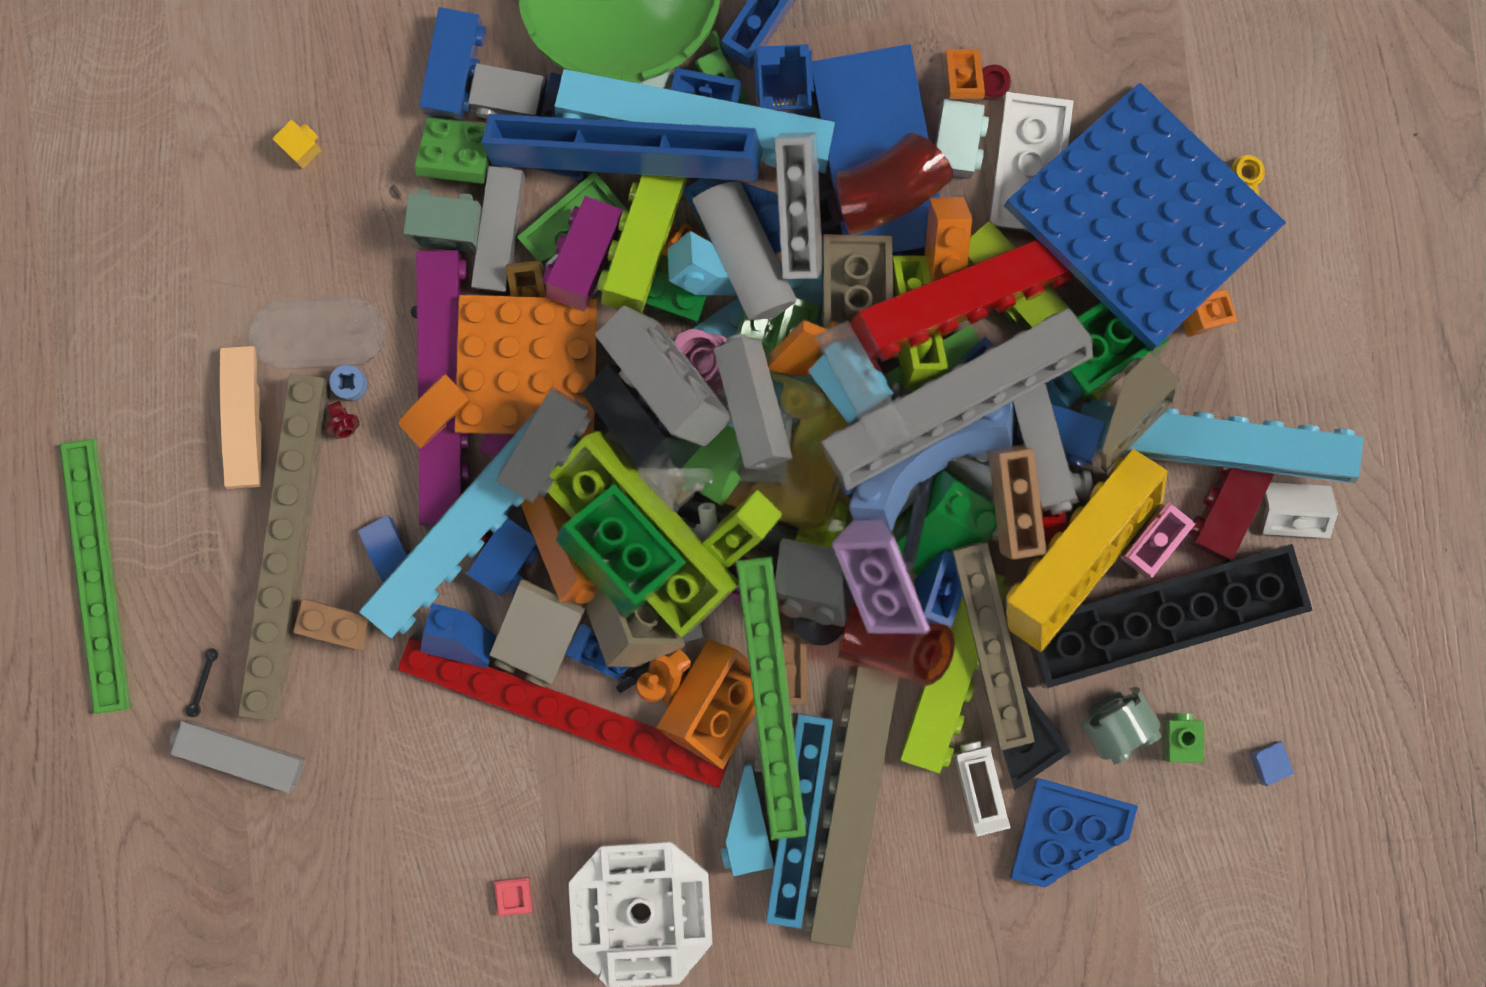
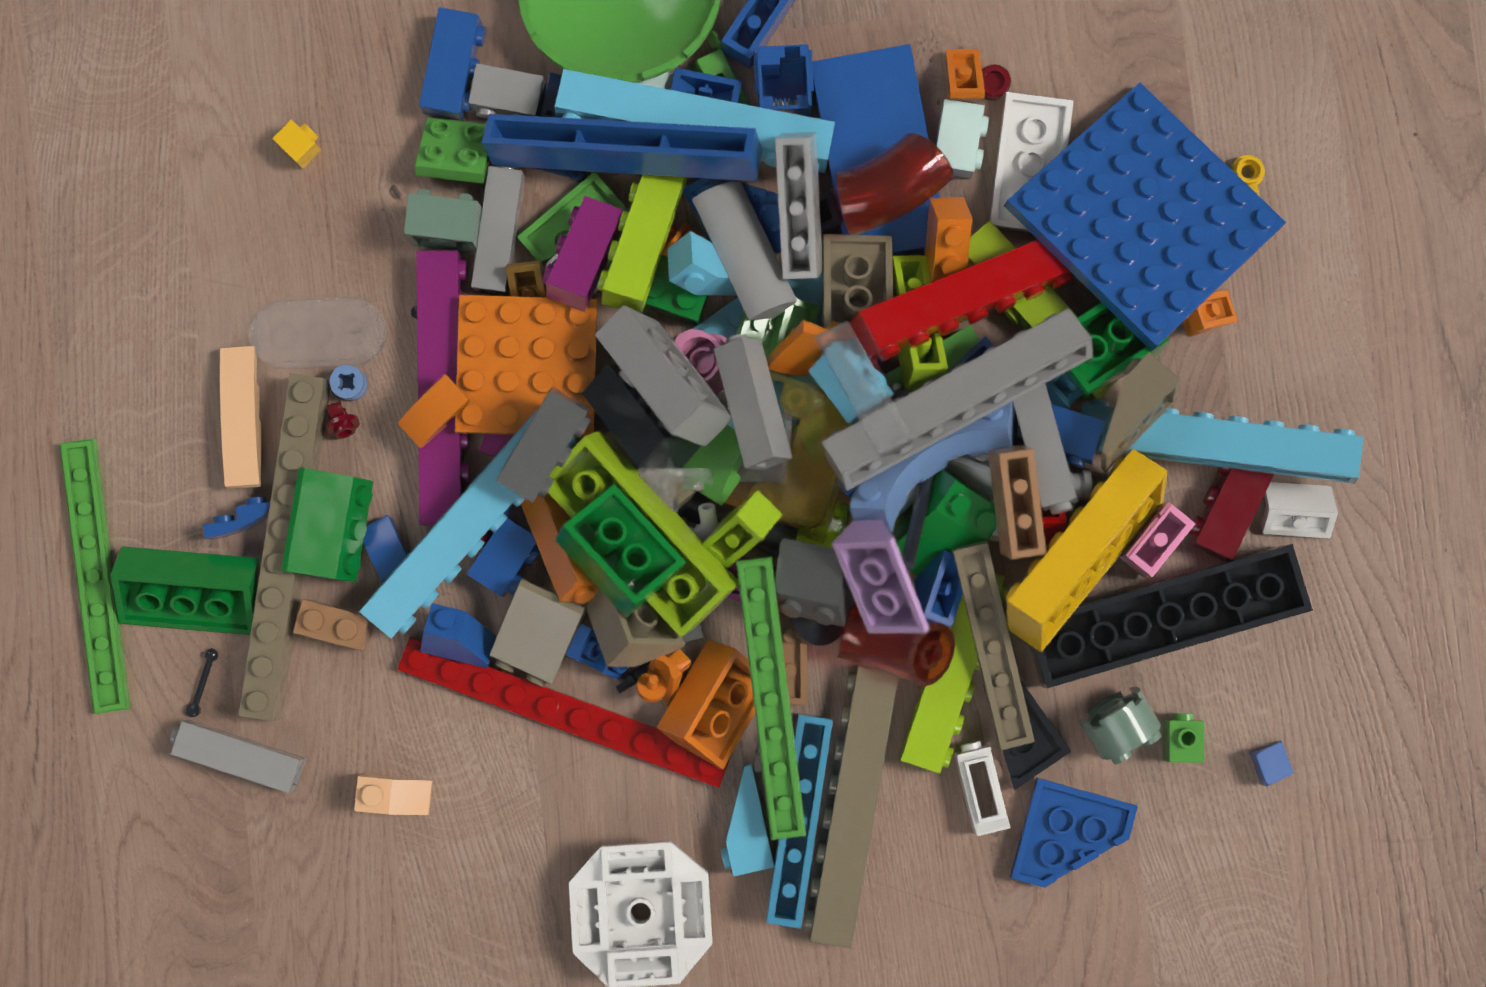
coral tile [494,877,533,917] -> none
none -> green slope [111,546,260,635]
none -> blue slope [203,497,270,539]
none -> green slope [281,467,374,582]
none -> light nougat slope [354,773,433,815]

